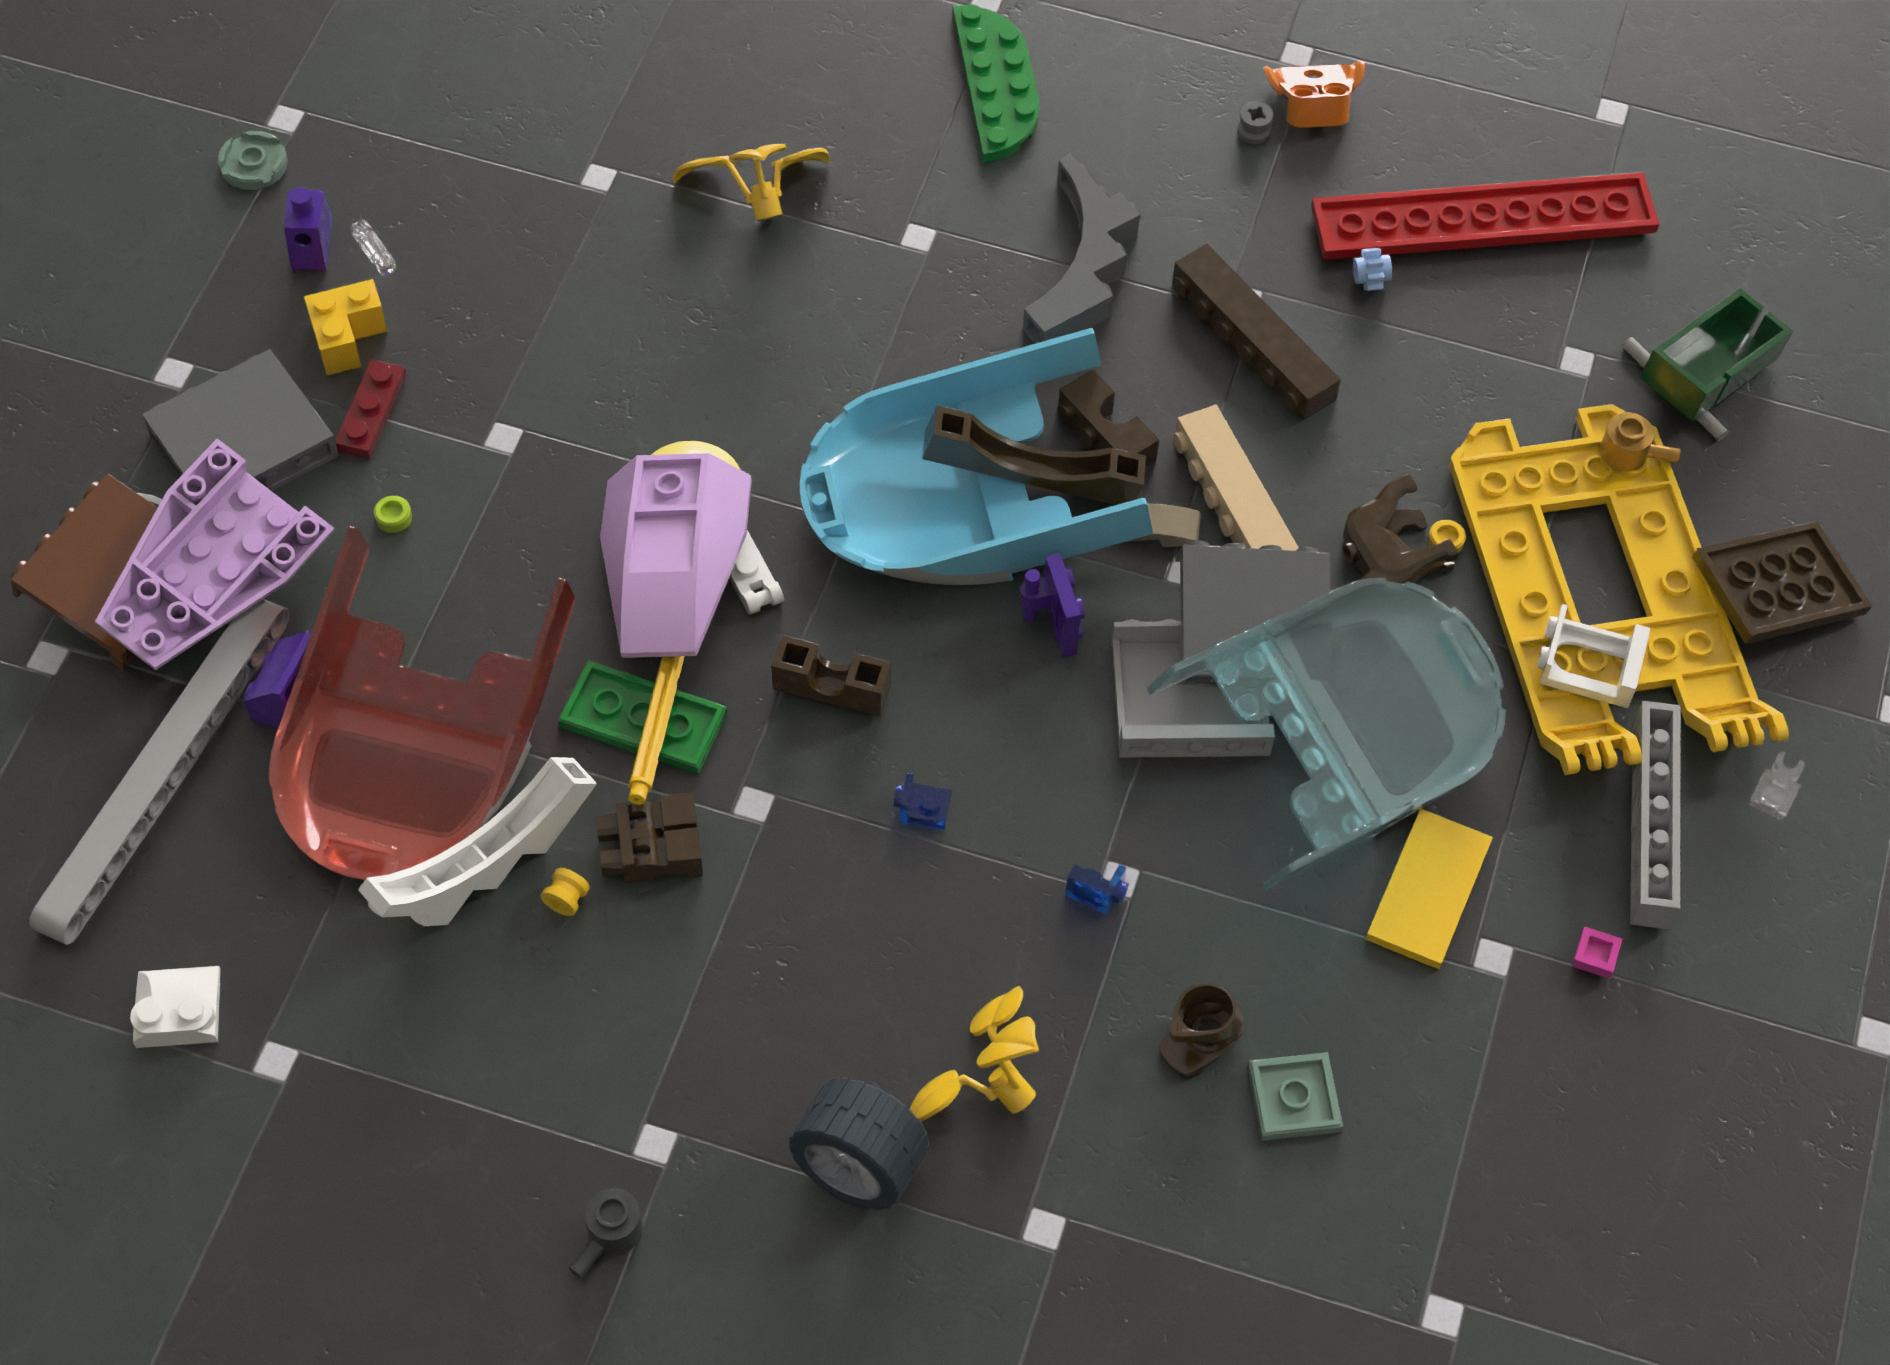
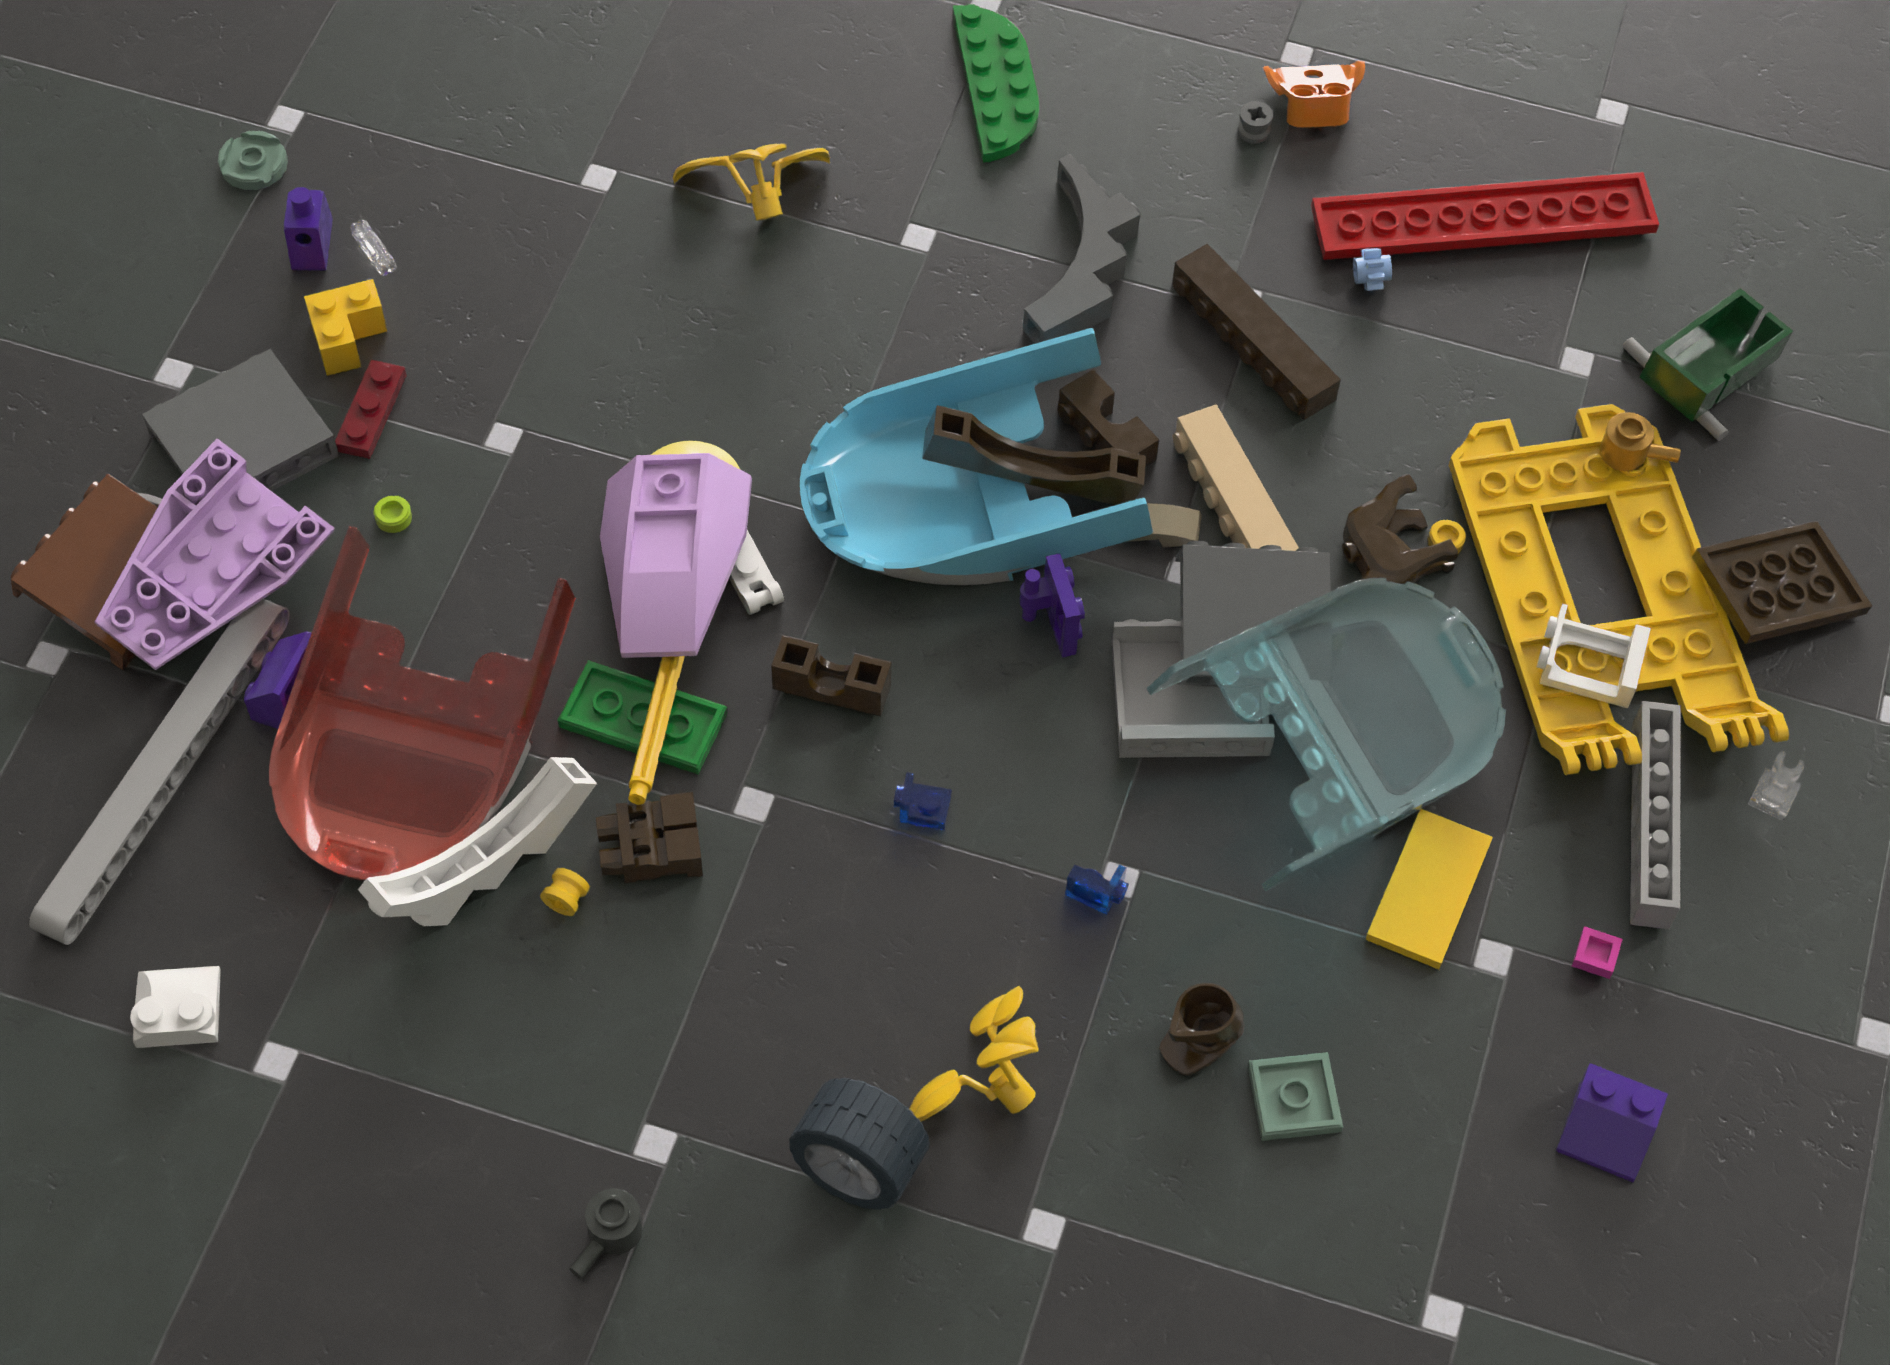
none -> dark purple slope [1556,1063,1668,1182]

